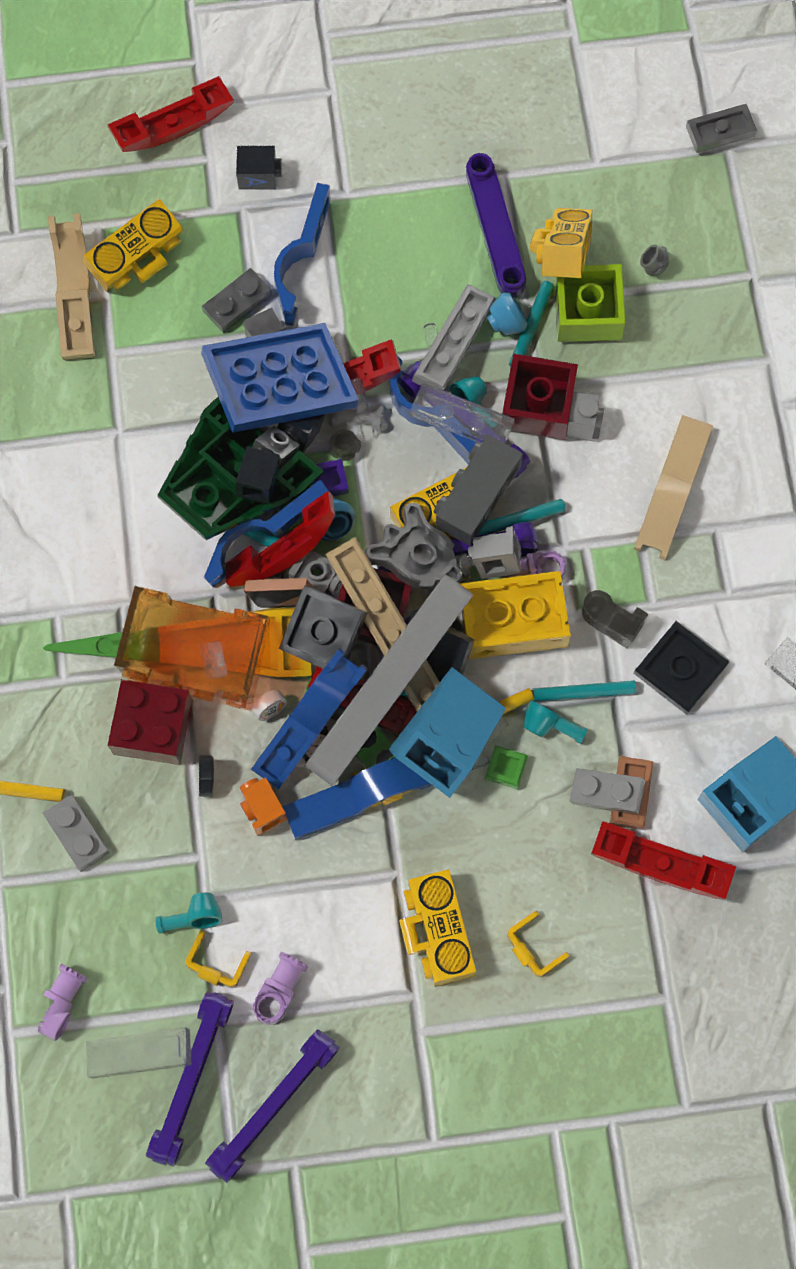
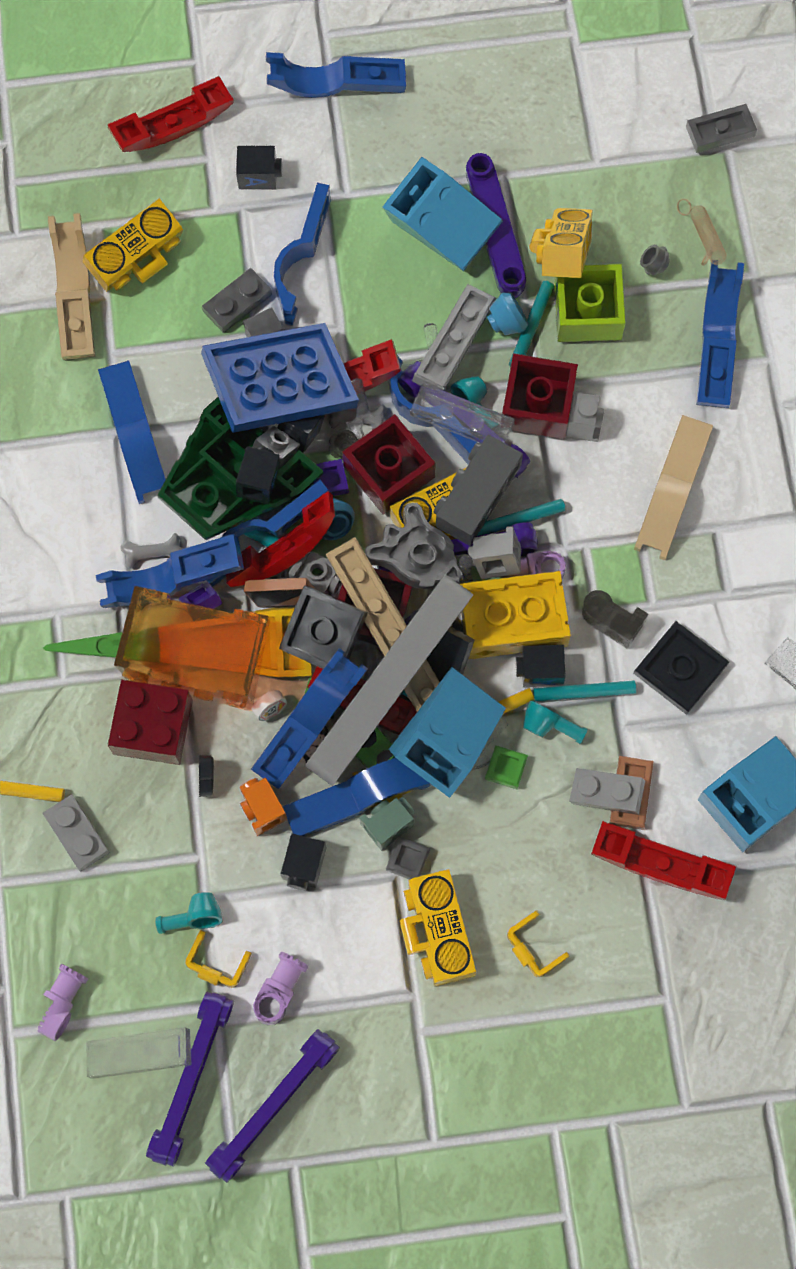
clear tile [200,641,228,679] -> none
none -> blue piece [96,534,244,608]
none -> blue piece [98,360,166,504]
none -> light grey piece [121,533,182,569]
none -> dark purple plate [178,581,222,621]
none -> blue piece [265,52,406,98]
none -> black brick [280,833,327,891]
none -> dark red brick [342,414,436,515]
none -> sand green brick [359,797,415,851]
none -> dark azure slope [382,157,503,272]
none -> flat silver tile [386,836,430,879]
none -> black brick [516,645,566,688]
none -> tan piece [677,199,727,266]
none -> blue piece [696,260,744,408]

